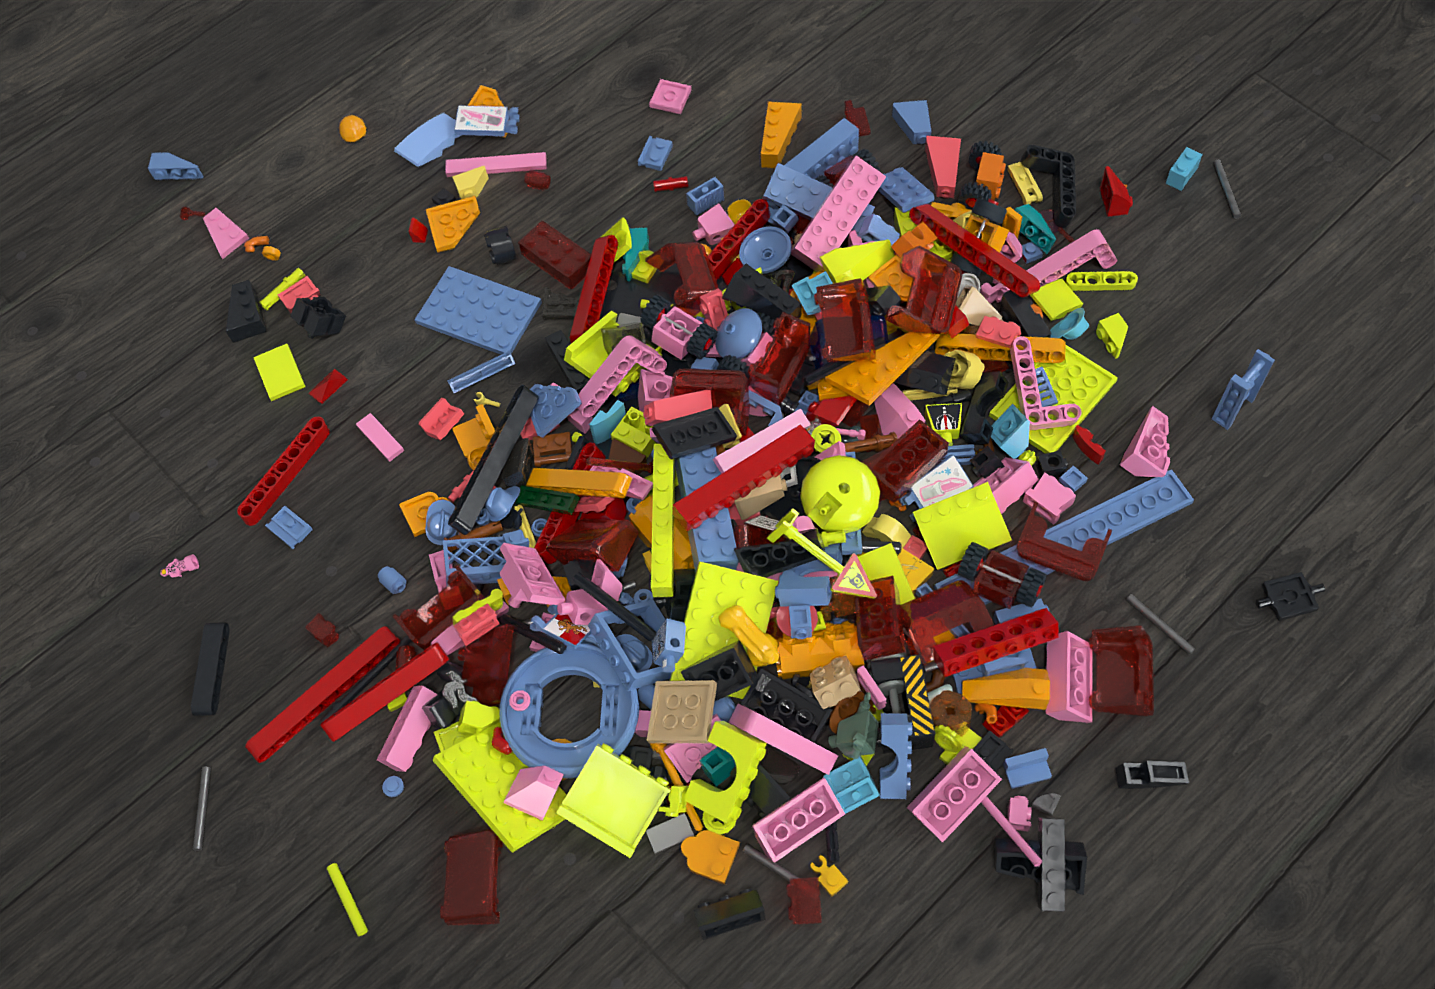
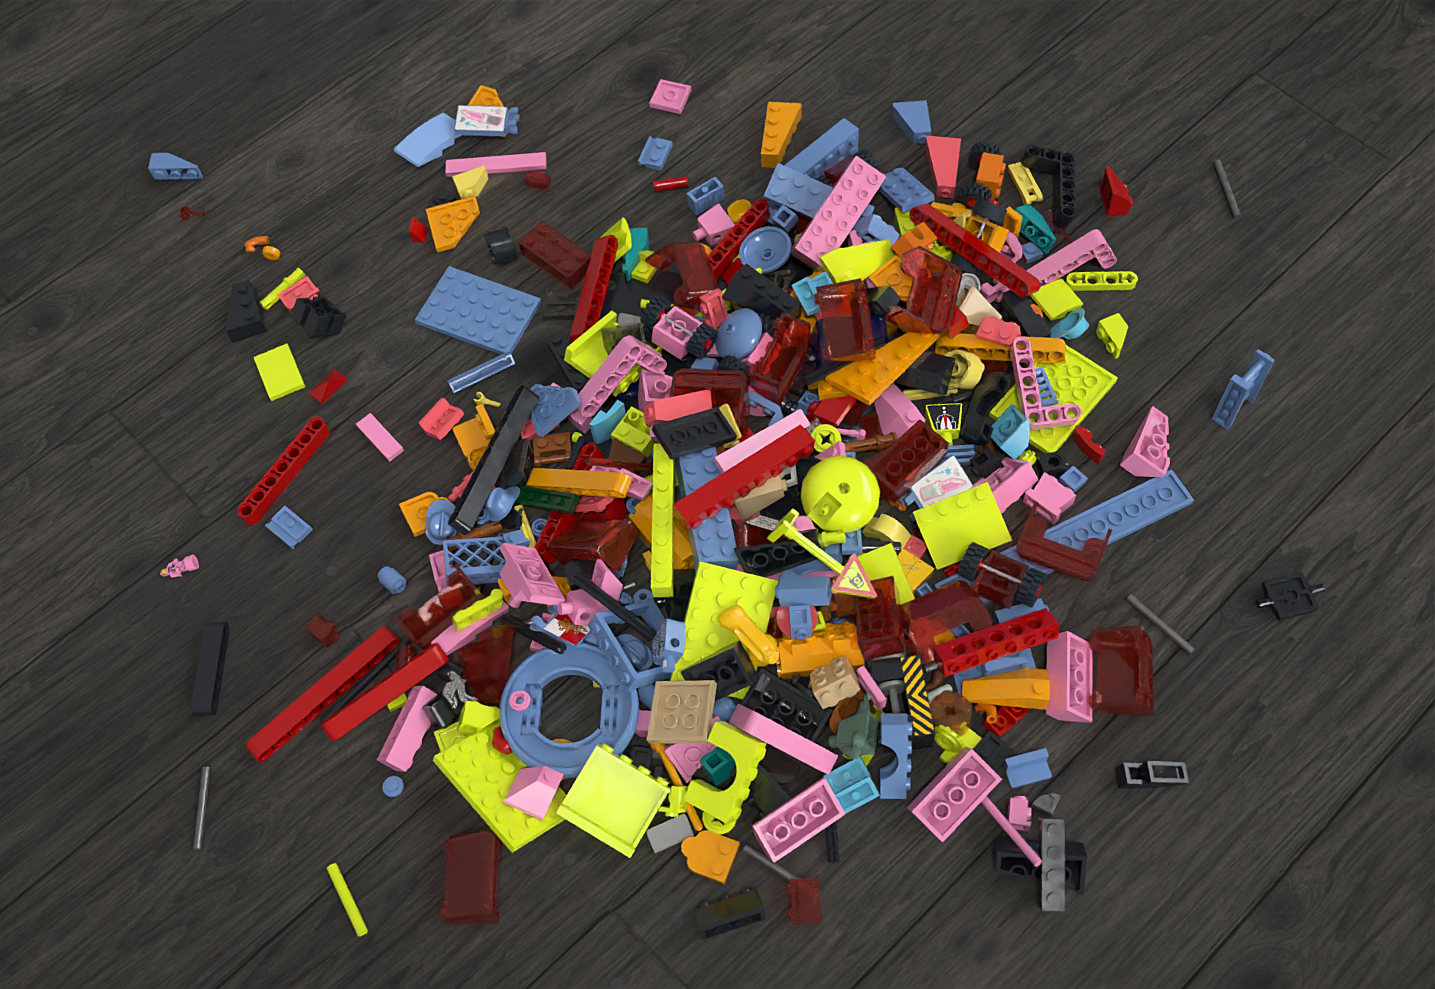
bright pink wing [203,208,249,259] -> none
light orange hair [339,115,366,142] -> none
coral bracket [454,604,499,646] -> none
yellow plate [810,855,848,897] -> none
clear red panel [844,100,871,136] -> none
medium azure brick [1166,147,1202,191] -> none

